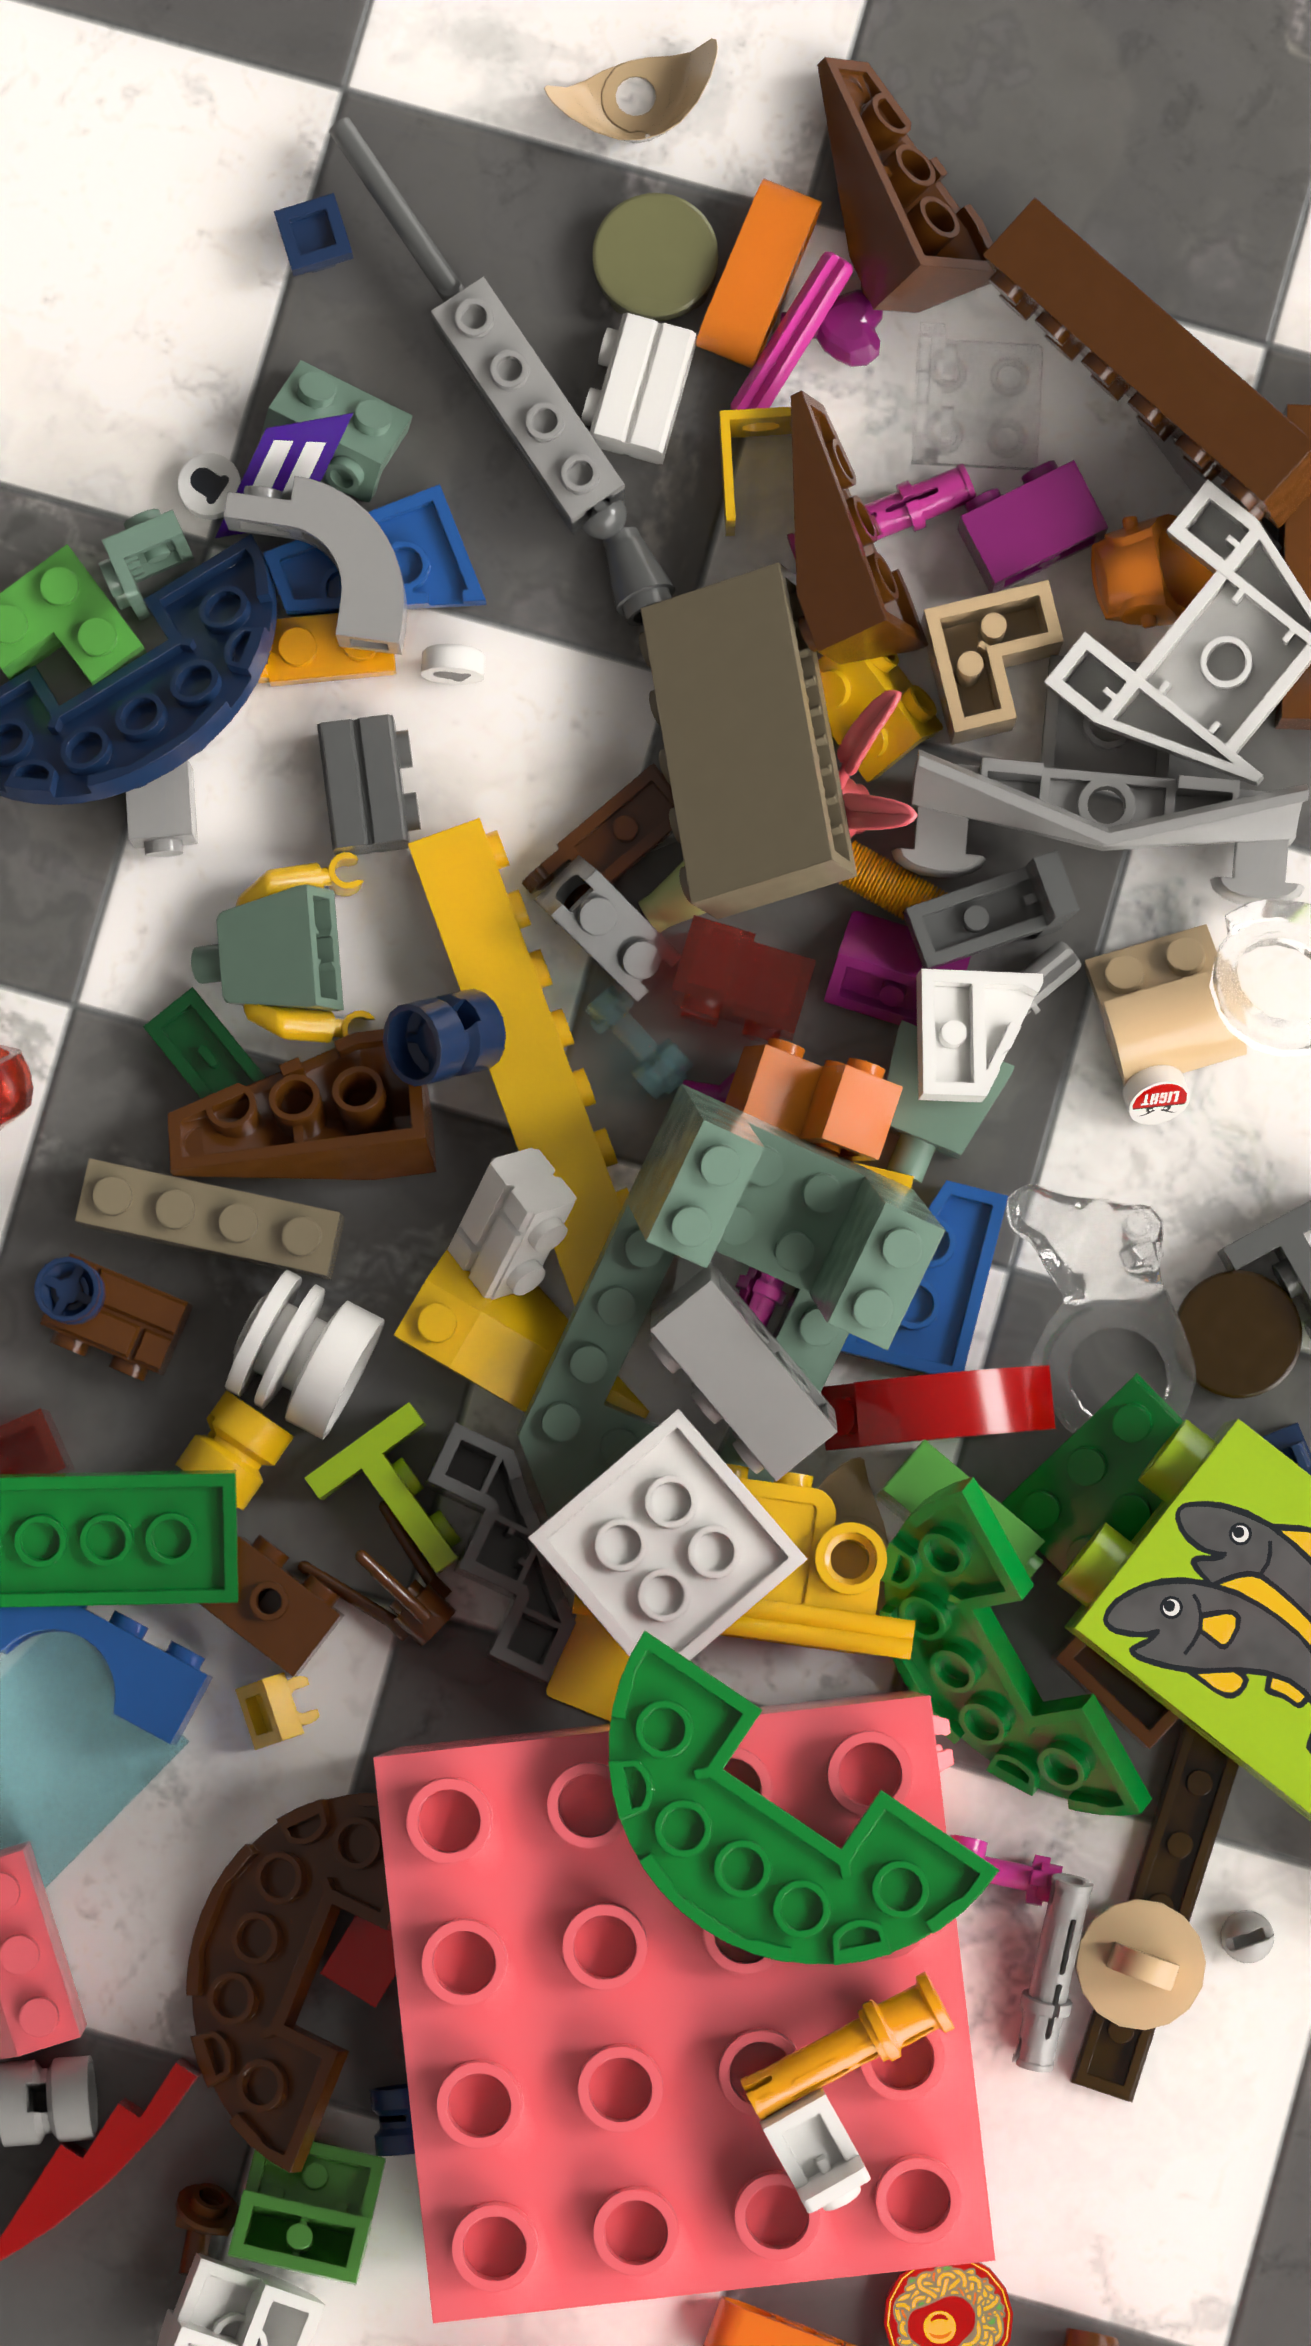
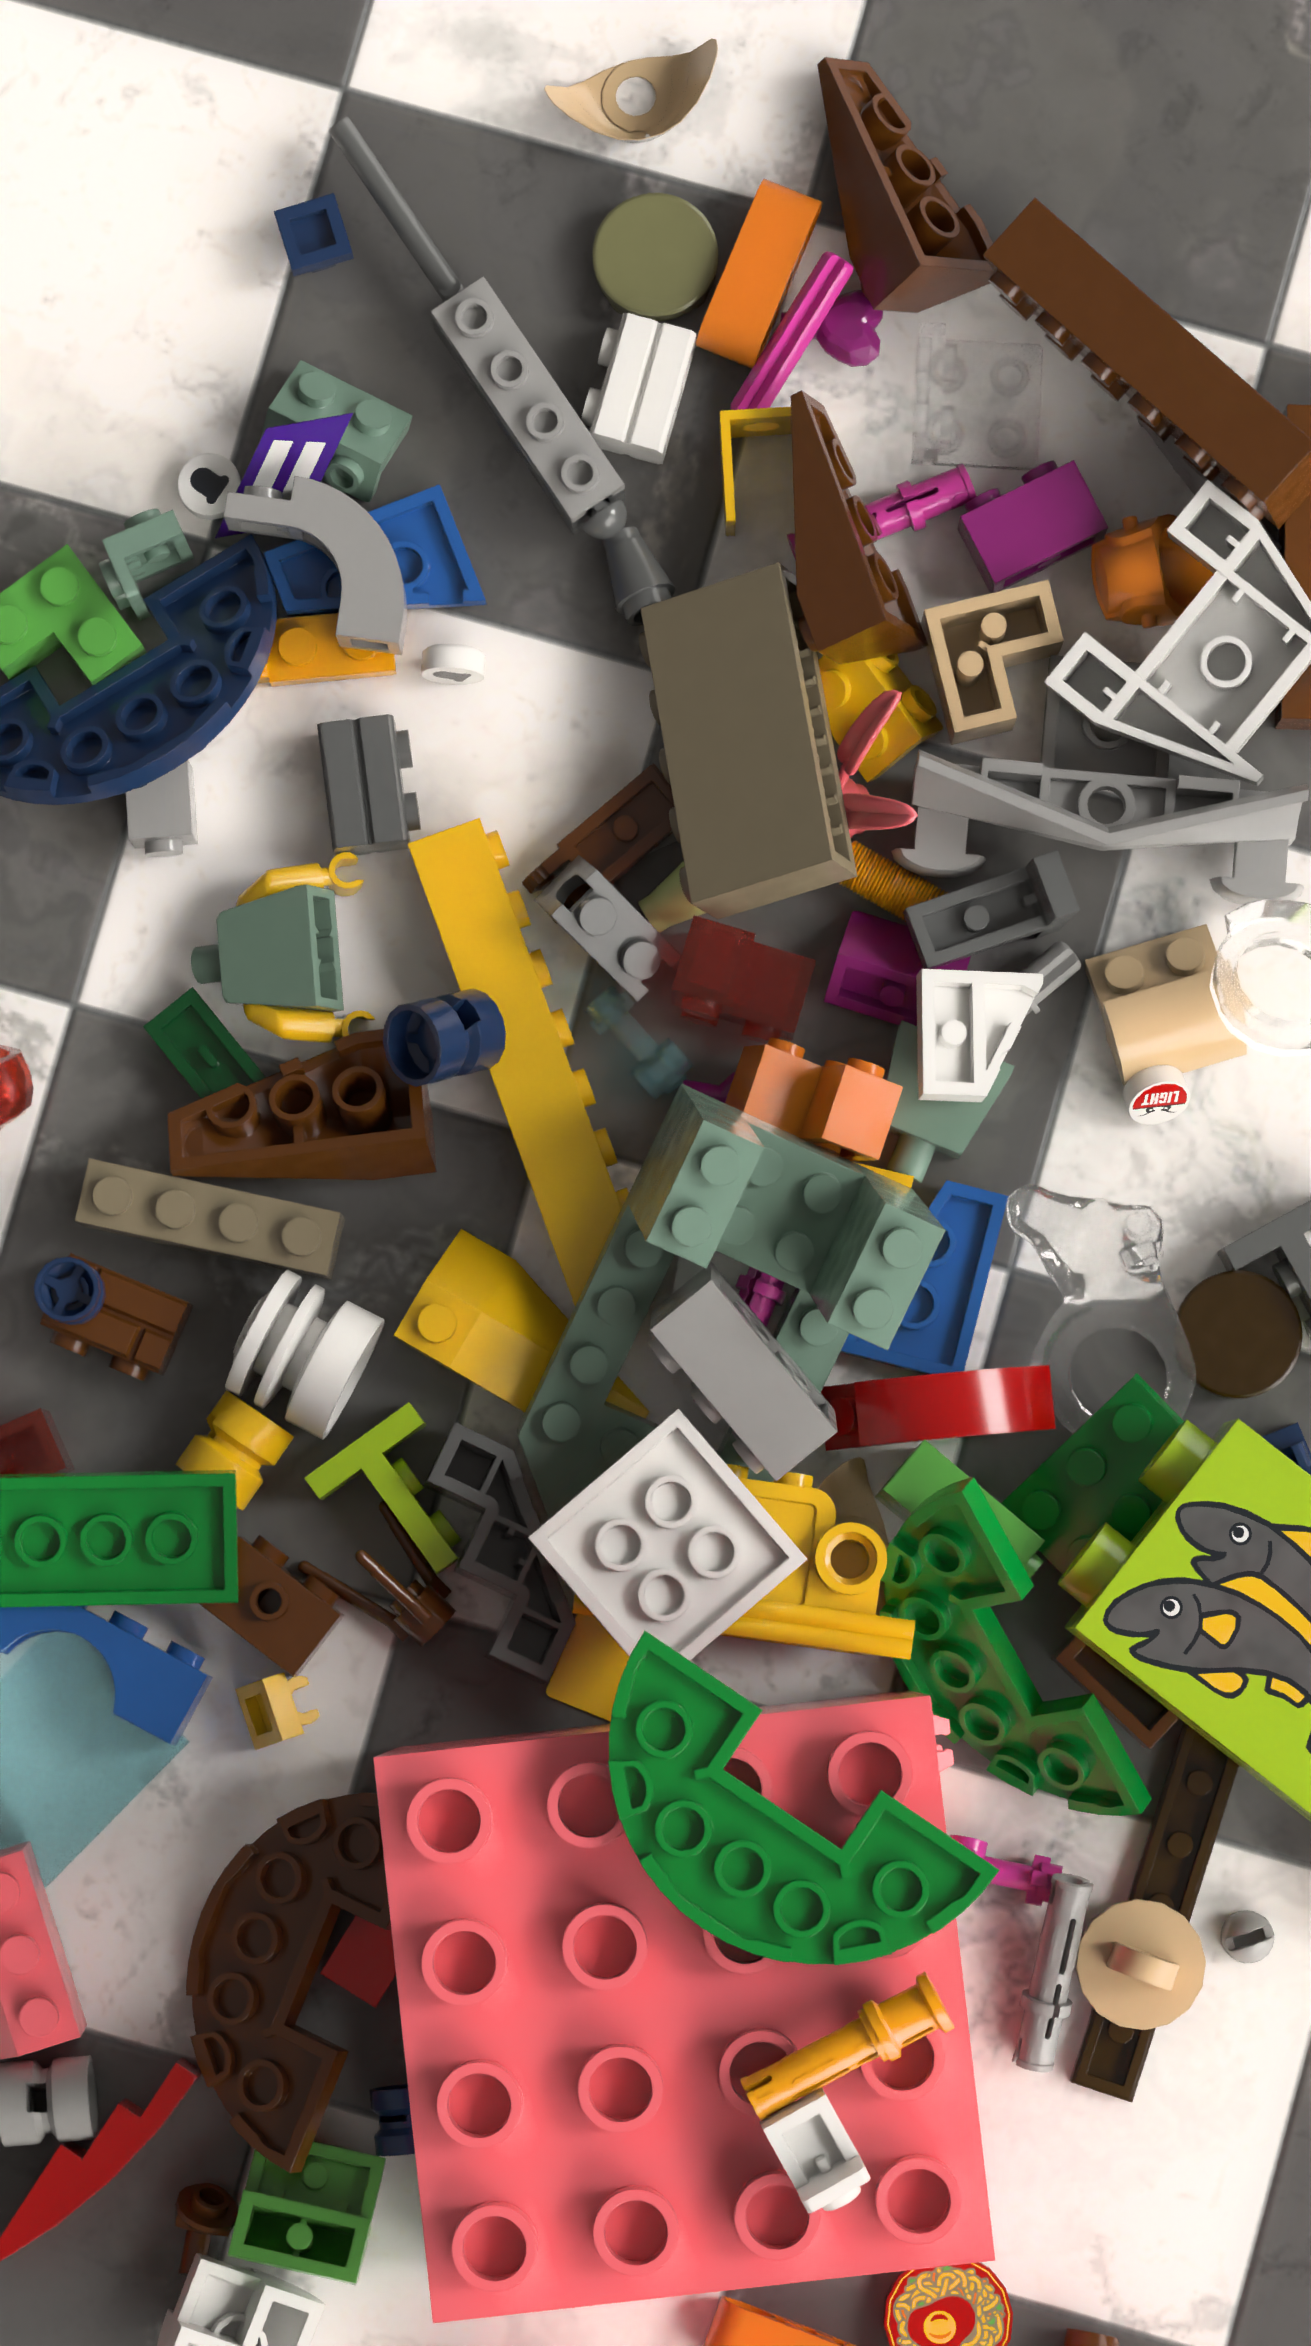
white brick [447,1148,577,1300] -> none

